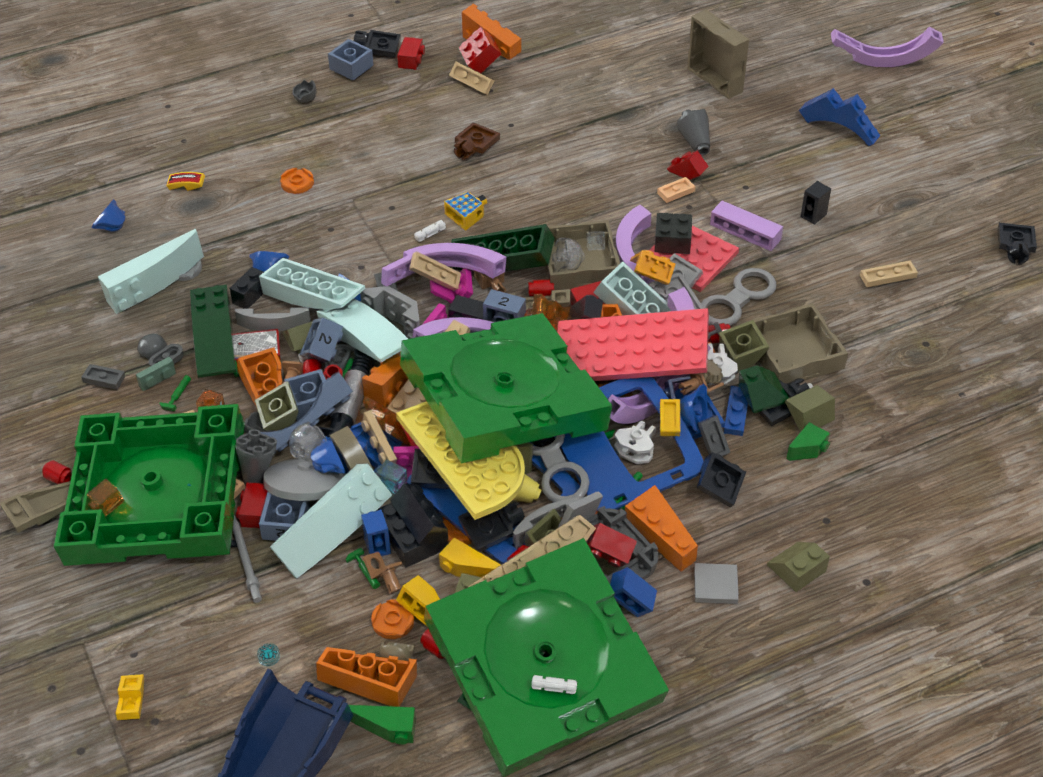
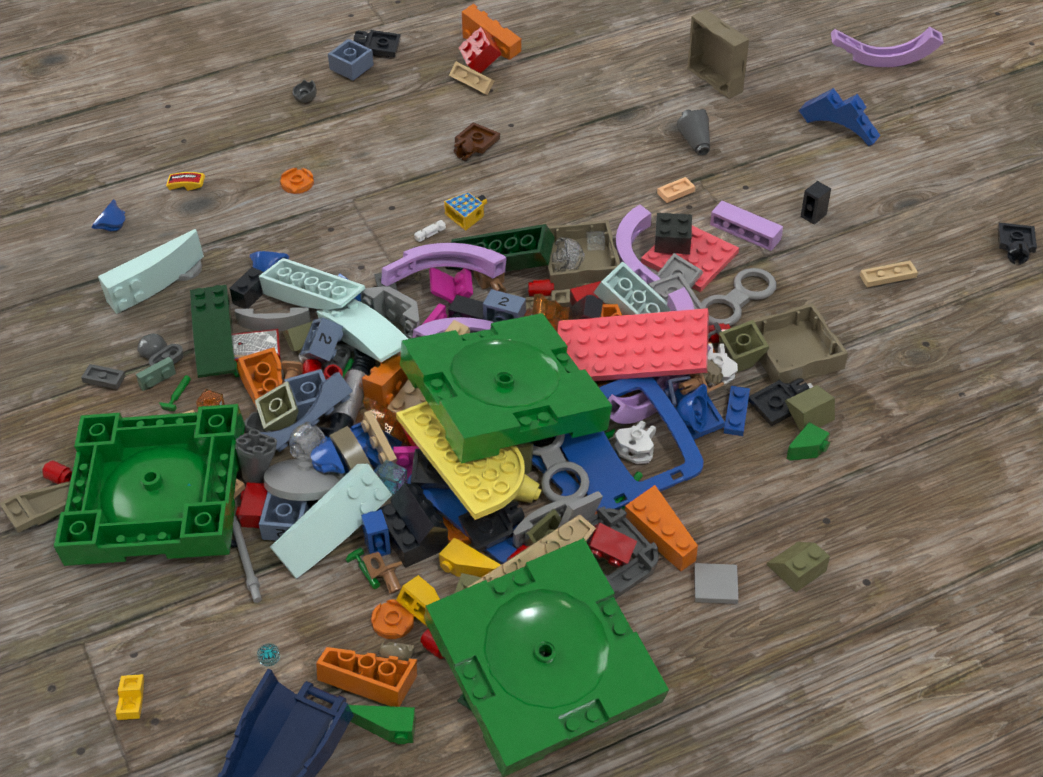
clear orange brick [86,479,125,517] -> none
red brick [397,37,425,70] -> none
tan plate [409,251,461,291] -> none
white axle [532,675,577,694] -> none
blue brick [610,567,657,617] -> none
light orange bracket [630,250,675,285] -> none
yellow tile [660,399,680,436] -> none
red slope [667,150,709,180] -> none
black plate [696,452,746,508] -> none
dark grey plate [698,415,730,456] -> none
dark green slope [738,365,789,413] -> none

